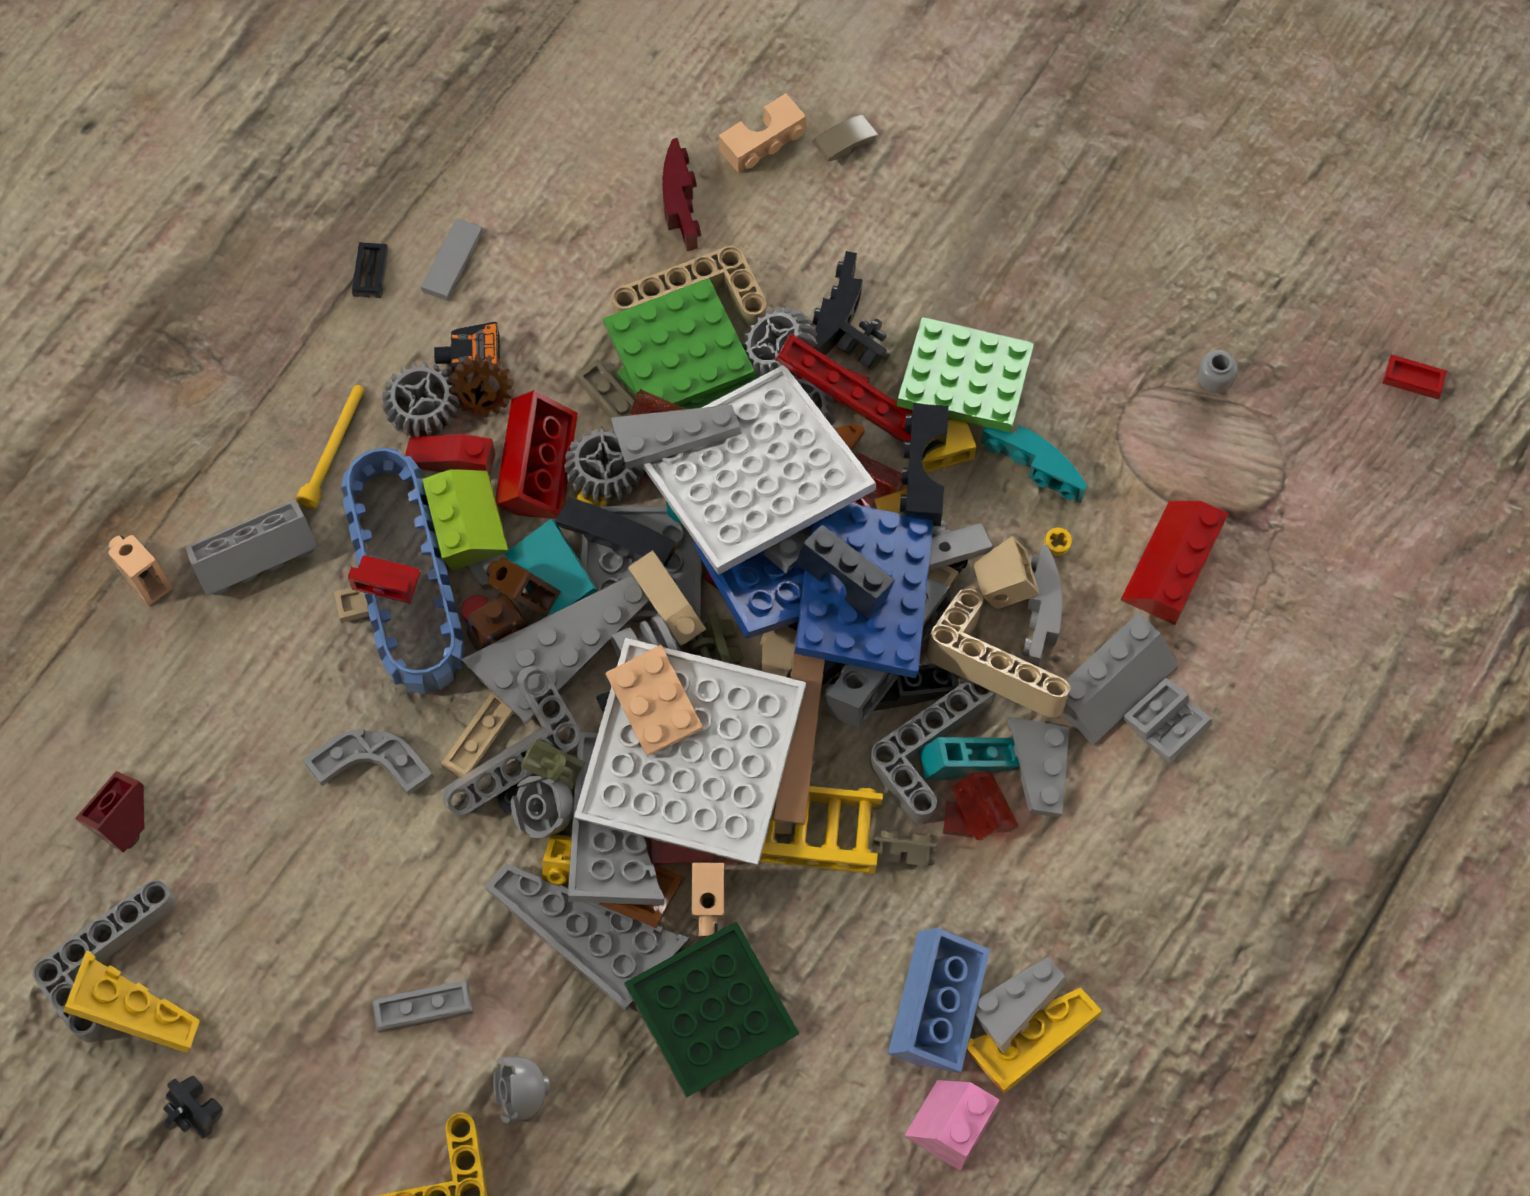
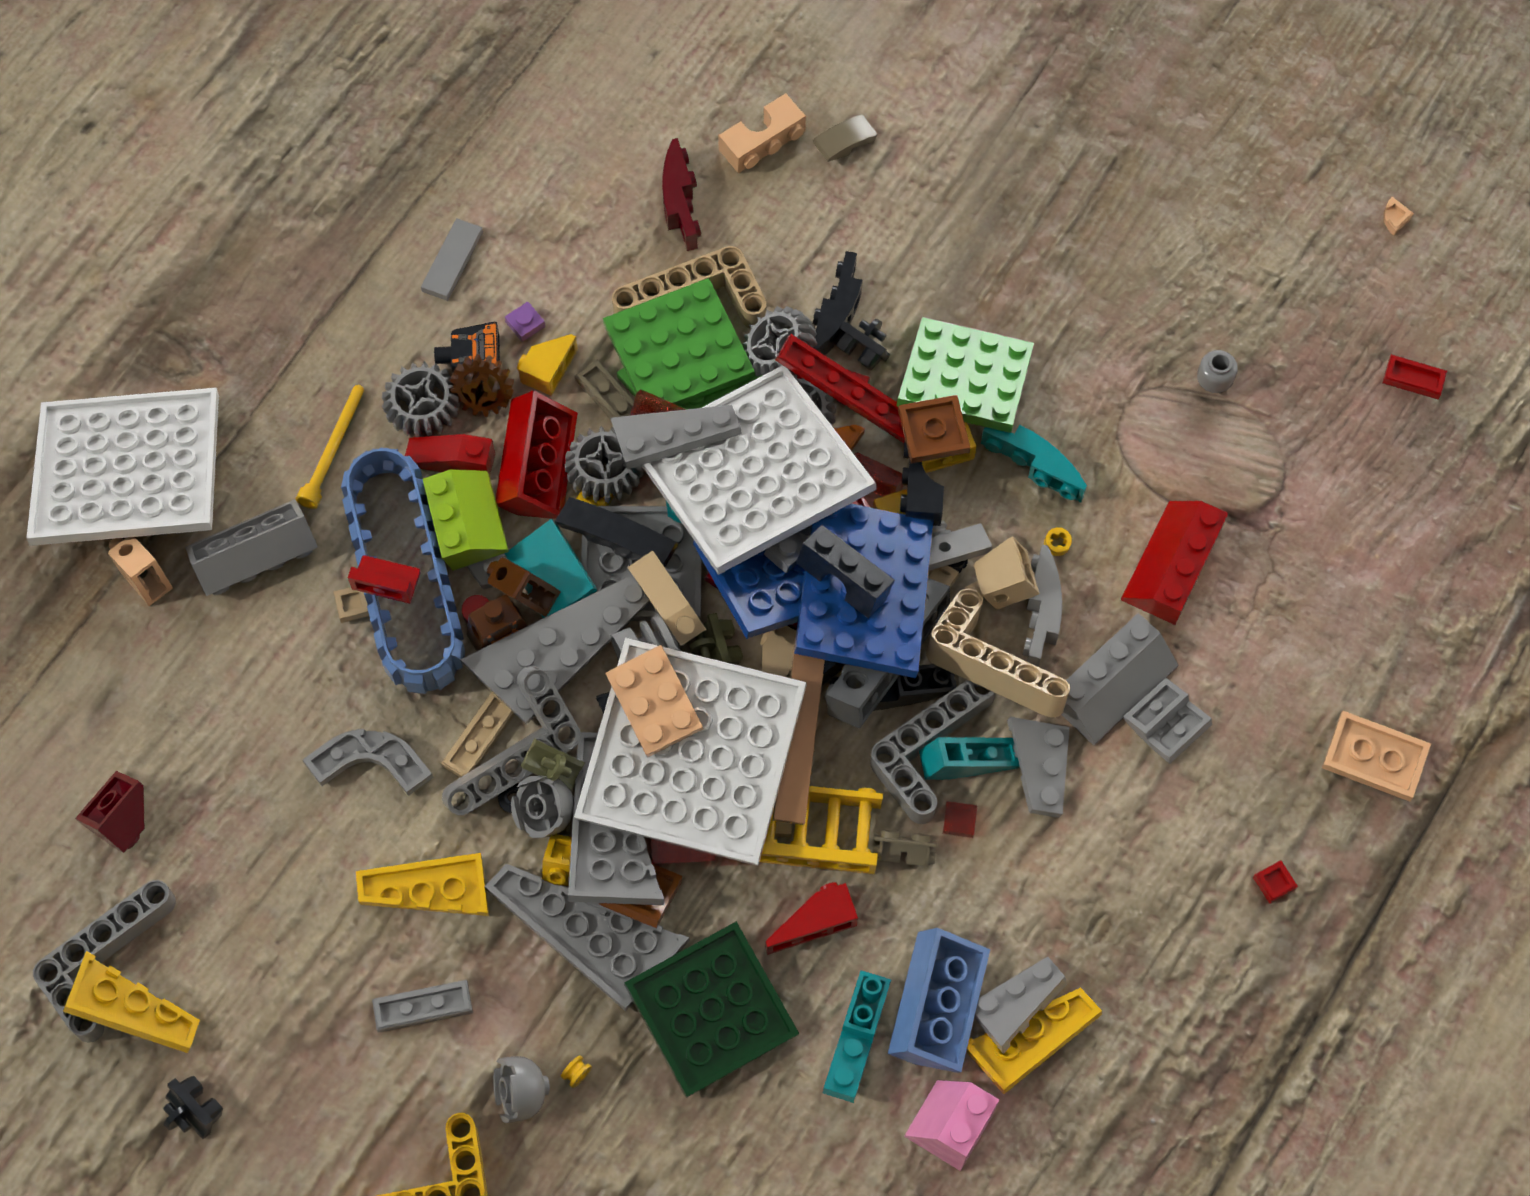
black tile [352,242,388,298] -> none
light nougat torso [692,863,725,937] -> none
clear red bracket [951,772,1019,841] -> none
none -> white plate [27,388,219,546]
none -> yellow wing [355,853,489,916]
none -> medium lavender plate [505,302,545,342]
none -> yellow slope [517,334,578,396]
none -> yellow bush [561,1055,592,1088]
none -> red slope [765,882,858,955]
none -> teal slope [822,970,891,1103]
none -> dark orange plate [898,395,971,463]
none -> red tile [1253,860,1298,904]
none -> light nougat plate [1322,711,1431,802]
none -> light nougat tile [1384,197,1414,236]

